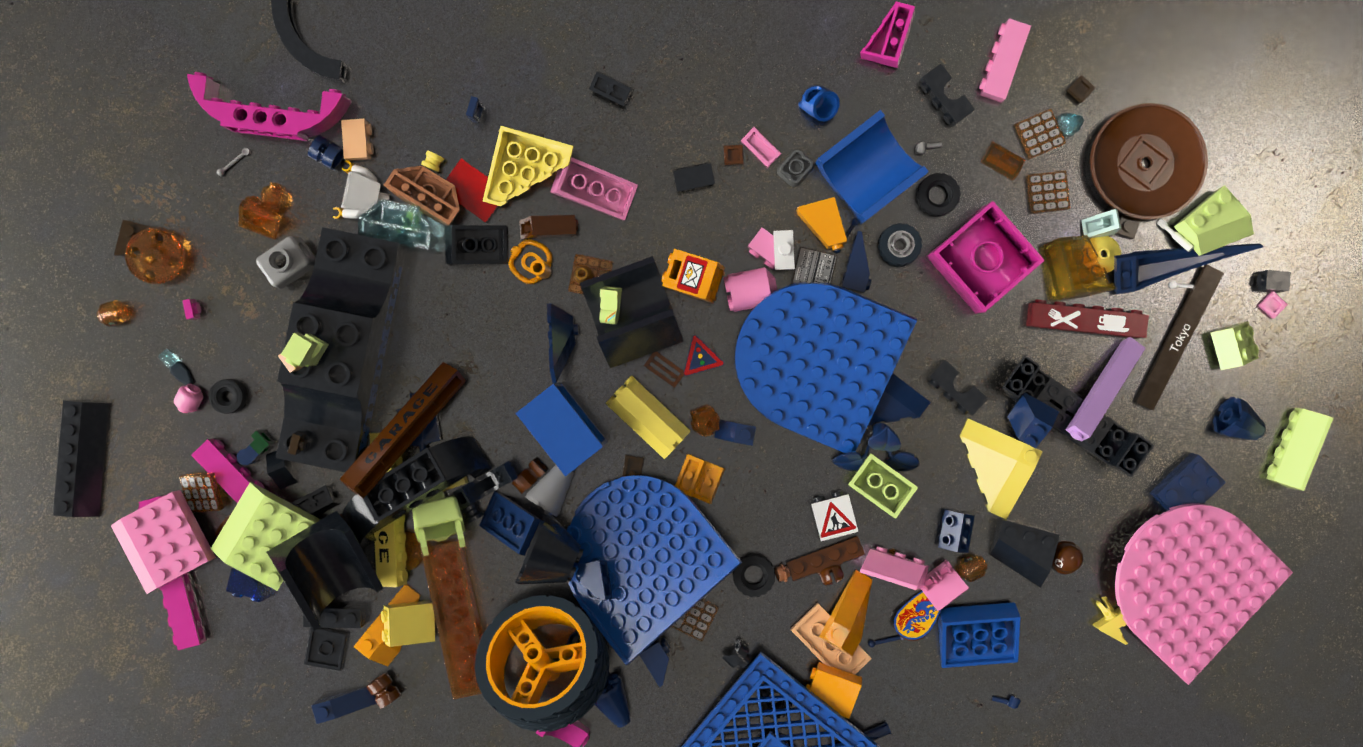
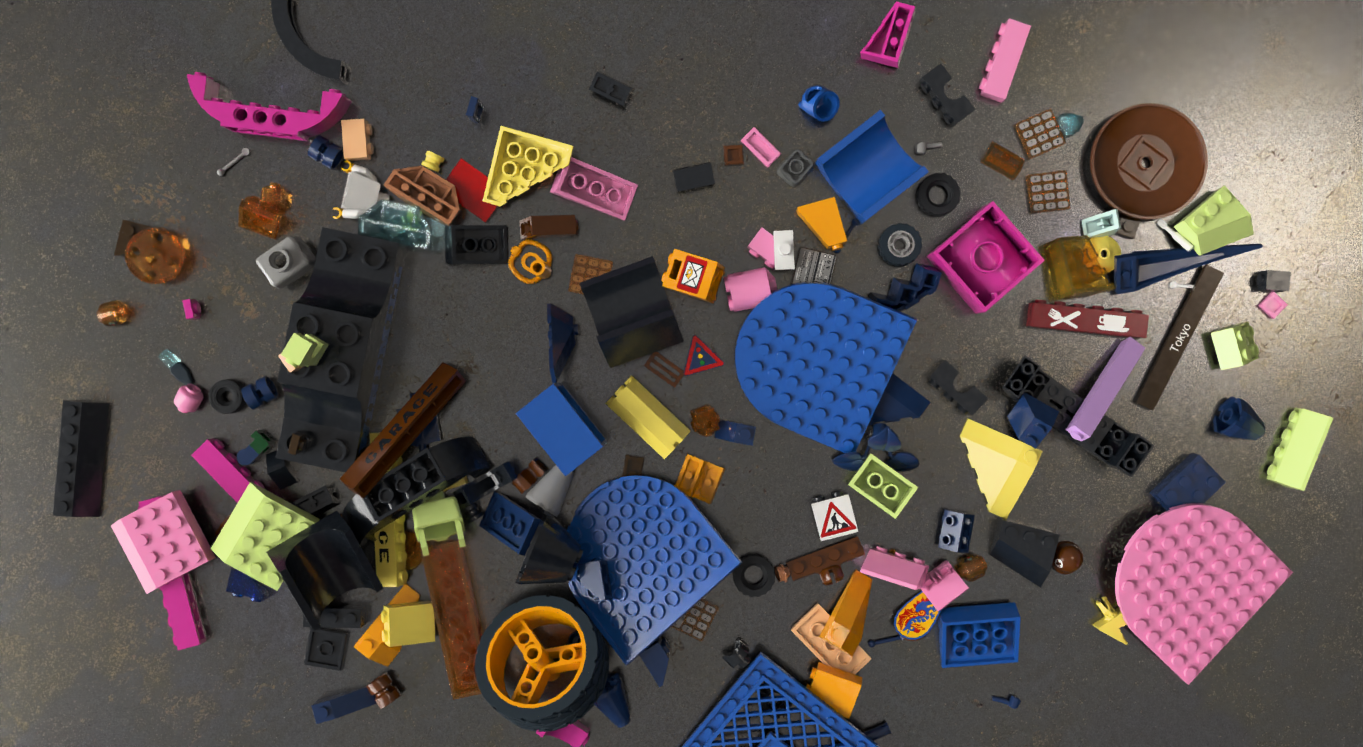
tile [179,473,224,512] -> none
pearl gold cone [574,265,593,284] -> none
yellowish green leg [600,286,622,325] -> none
dark blue slope [841,231,872,294] -> none
dark brown plate [1067,75,1096,103] -> none
none -> dark blue wheel [241,376,279,410]
none -> dark blue brick [869,263,942,312]

